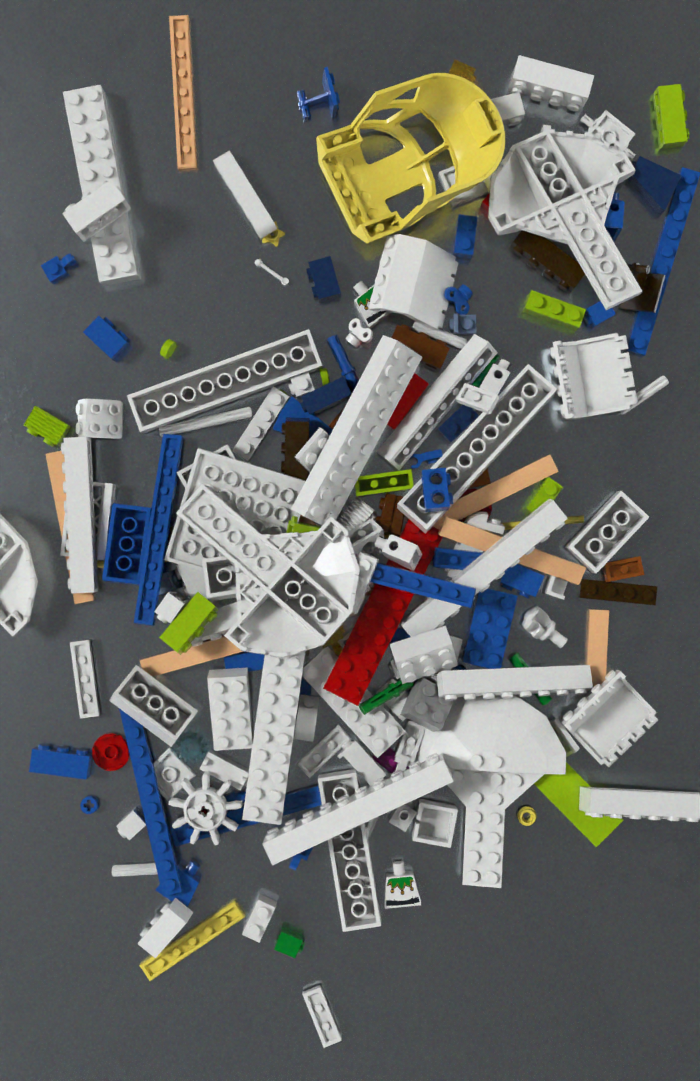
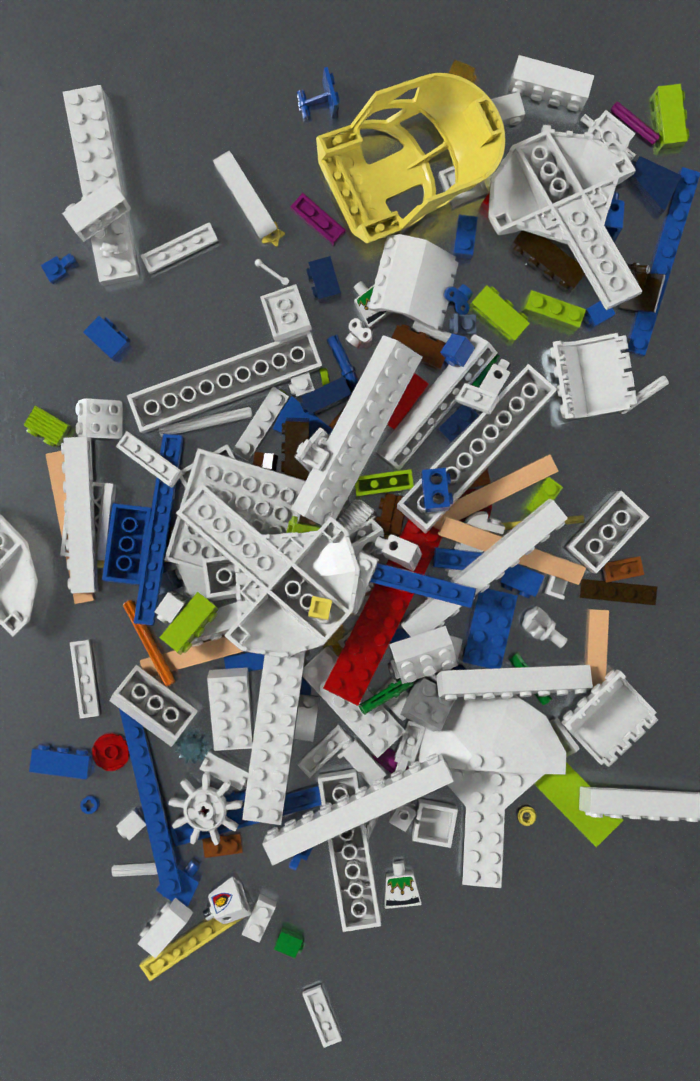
white tile [153,747,196,802] -> none
lime tile [160,339,177,359] -> none
light nougat tile [169,15,198,171] -> none
blue plate [409,449,443,469] -> none
none -> white plate [100,242,119,257]
none -> white tile [116,431,183,488]
none -> orange axle [123,600,175,686]
none -> white plate [140,222,218,274]
none -> dark orange plate [202,832,243,858]
none -> white torso [203,877,251,924]
none -> reddish brown piece [253,452,278,471]
none -> white plate [260,284,312,342]
none -> magenta tile [290,192,346,246]
none -> white bracket [297,439,330,471]
none -> light yellow plate [308,596,332,621]
none -> blue brick [440,334,475,367]
none -> lime brick [470,285,530,343]
none -> magenta axle [611,102,660,144]

